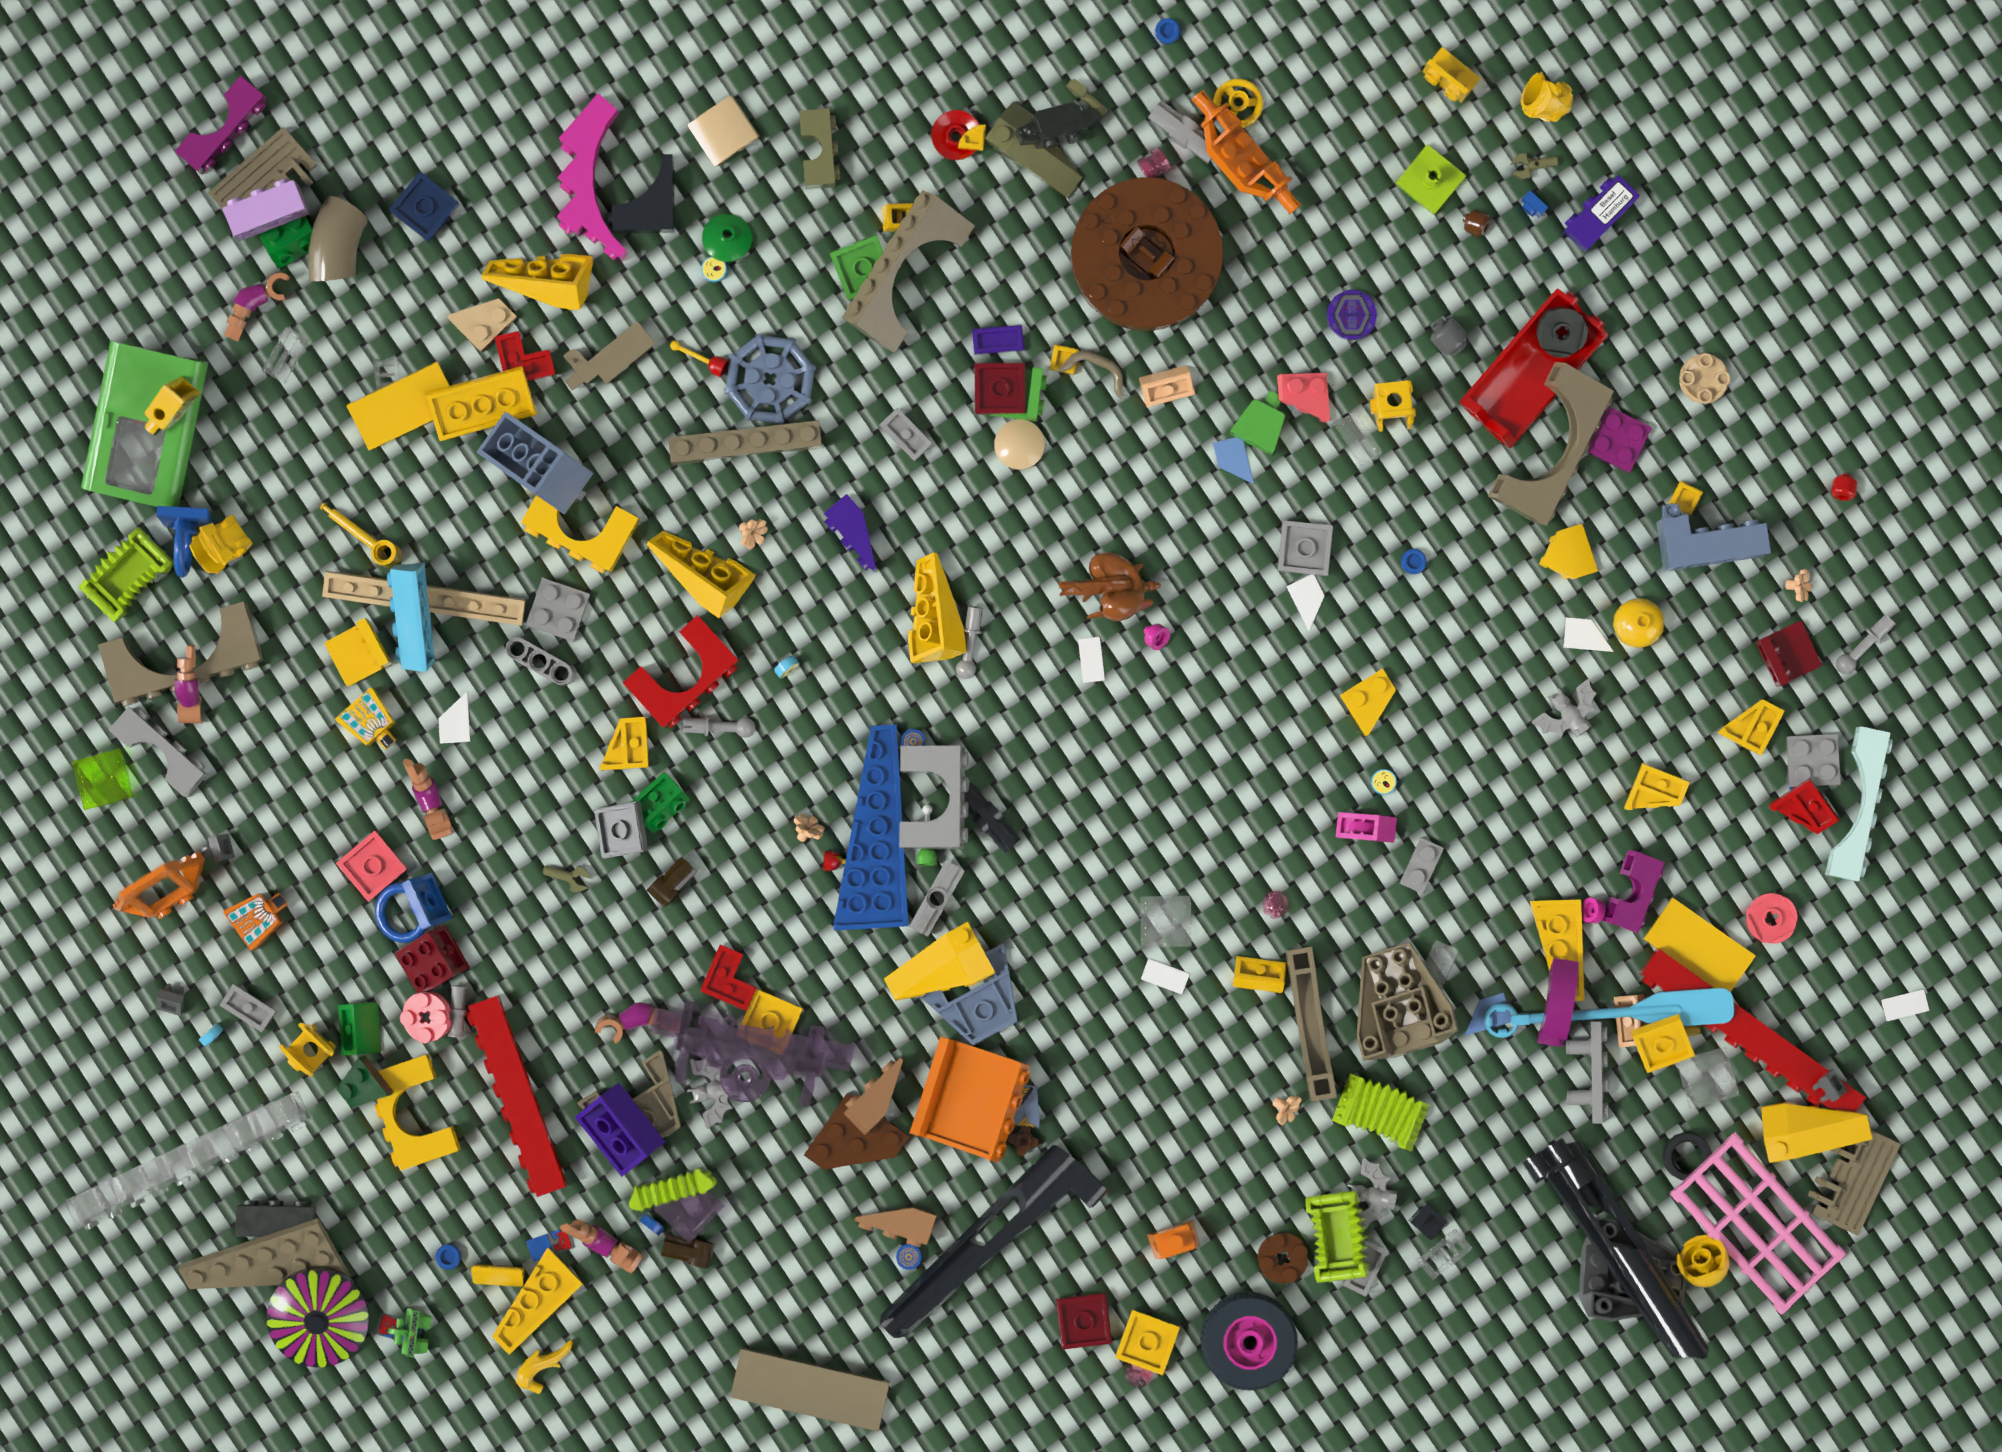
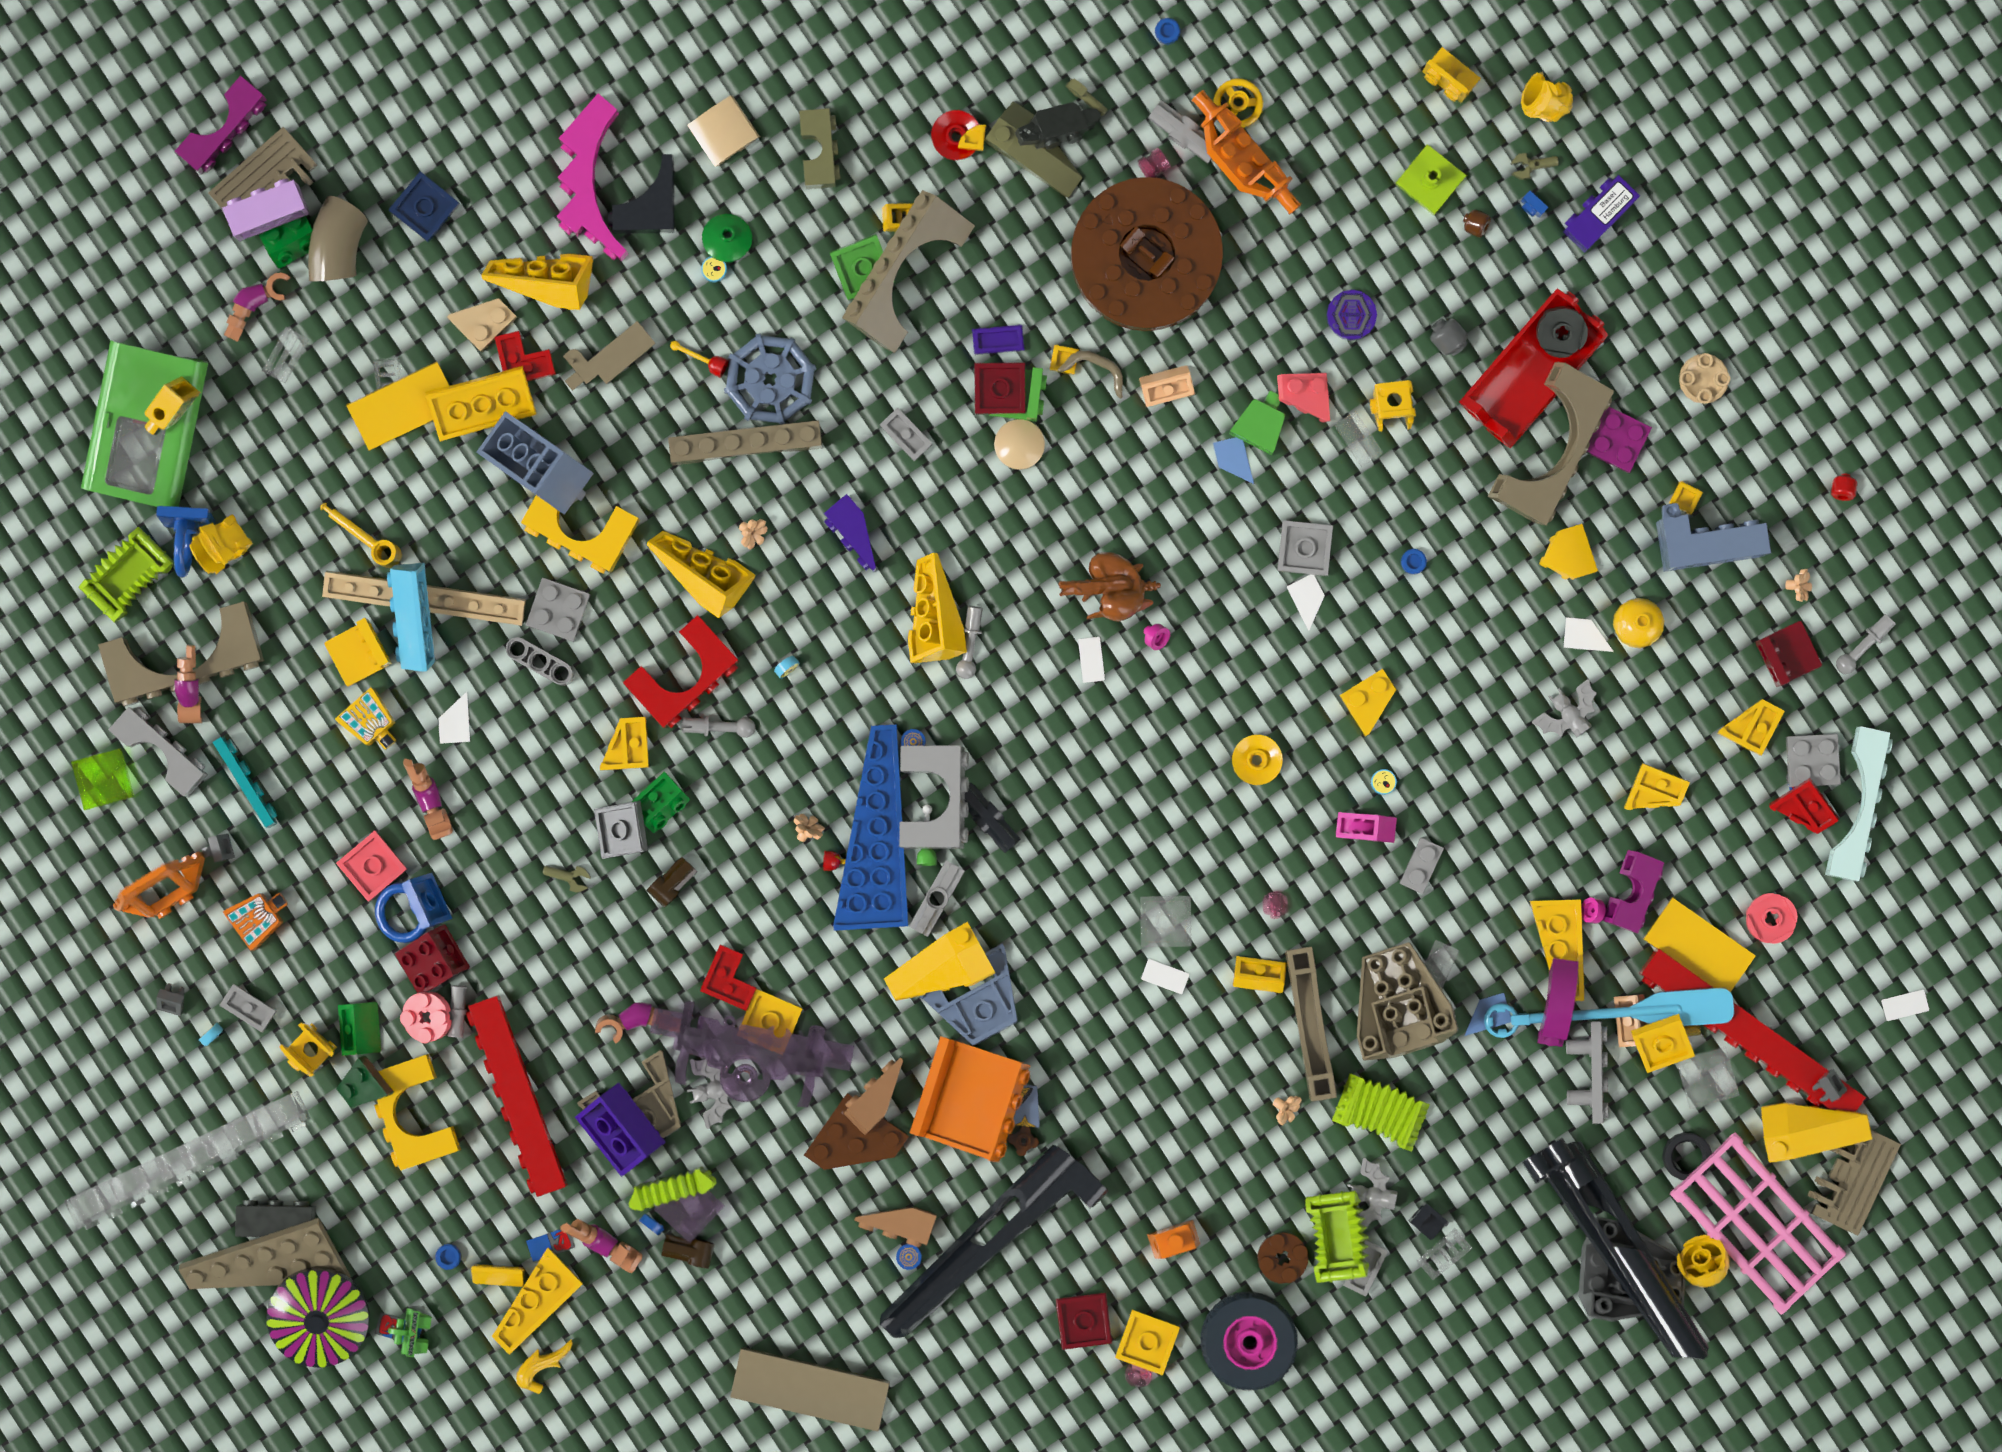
none -> teal plate [213,737,278,828]
none -> yellow dish [1232,735,1283,785]

